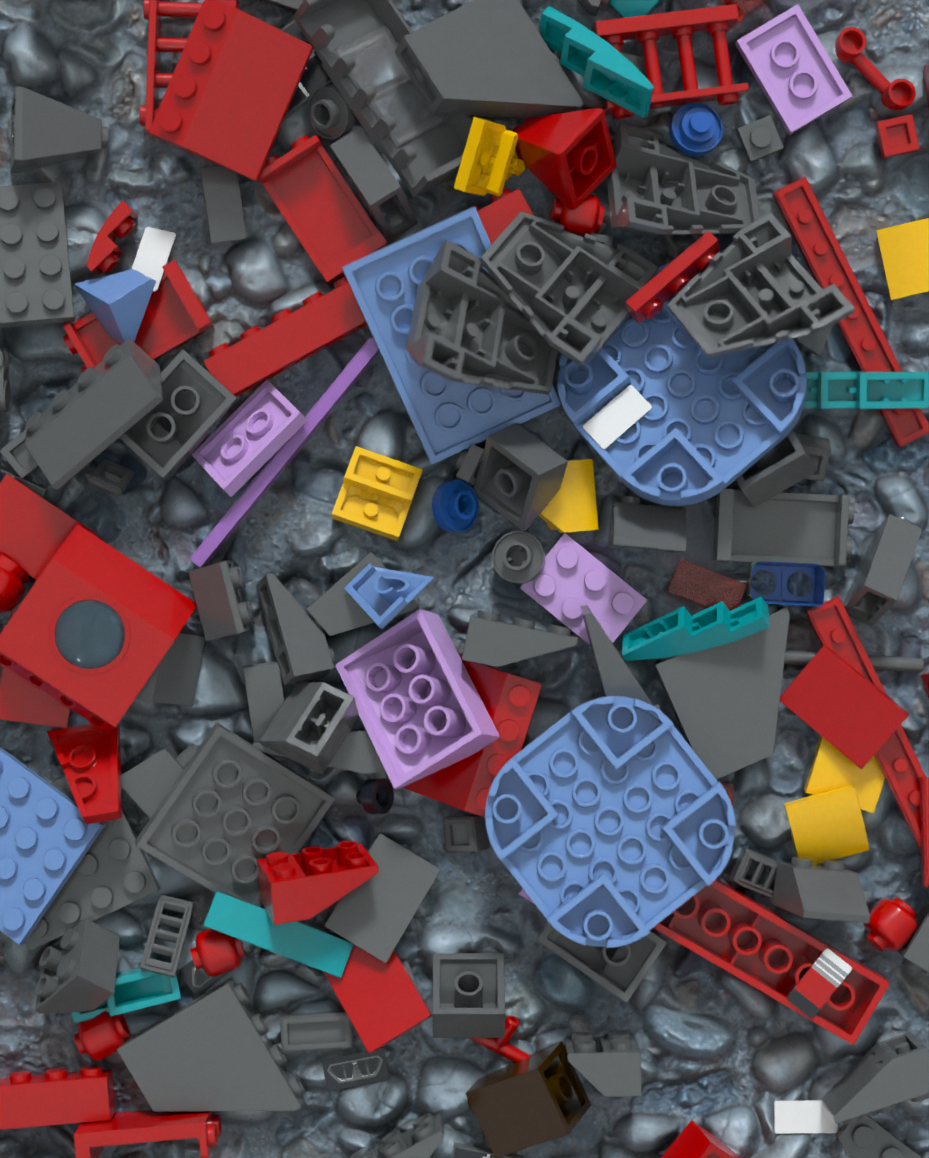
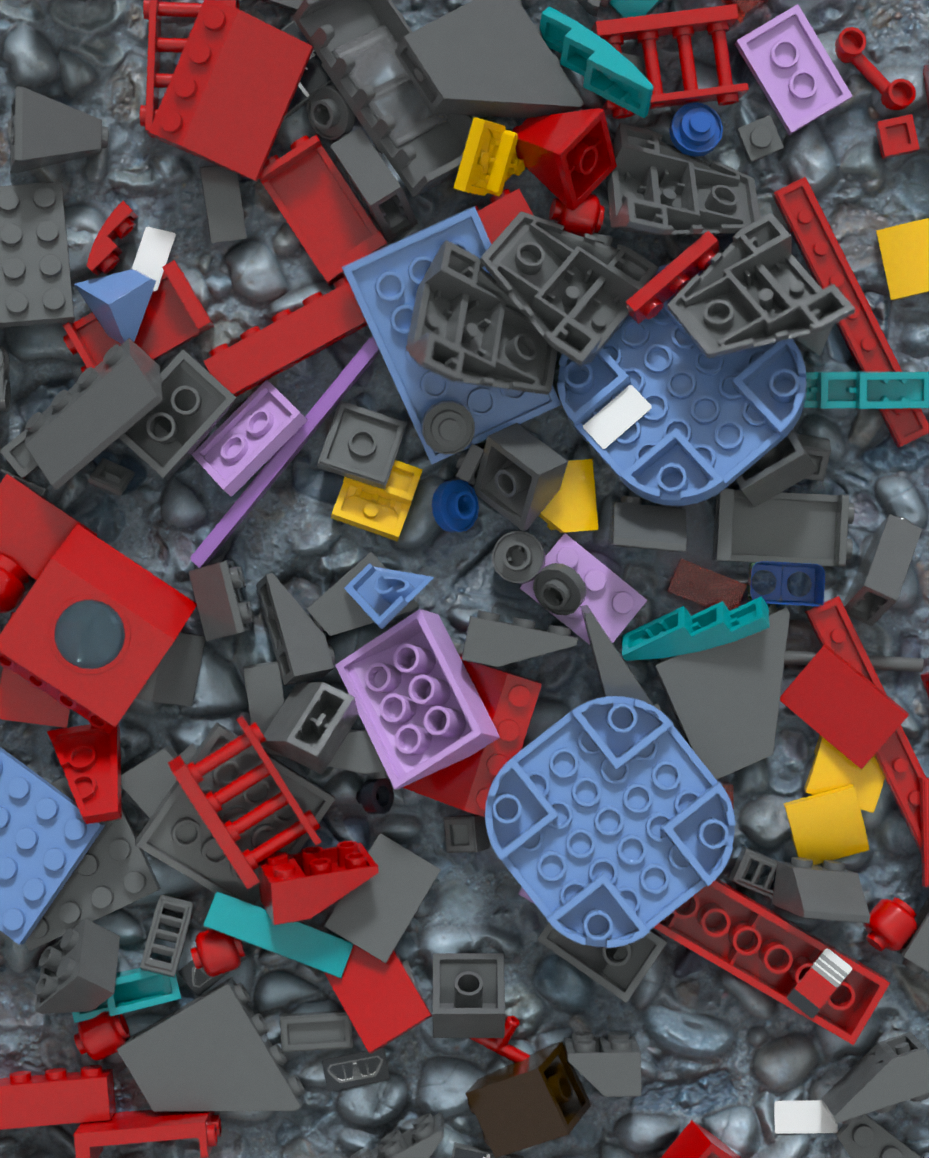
none -> red fence [168,716,321,890]
none -> dark grey tile [317,400,408,490]
none -> dark grey plate [421,401,475,455]
none -> dark grey plate [533,563,586,615]

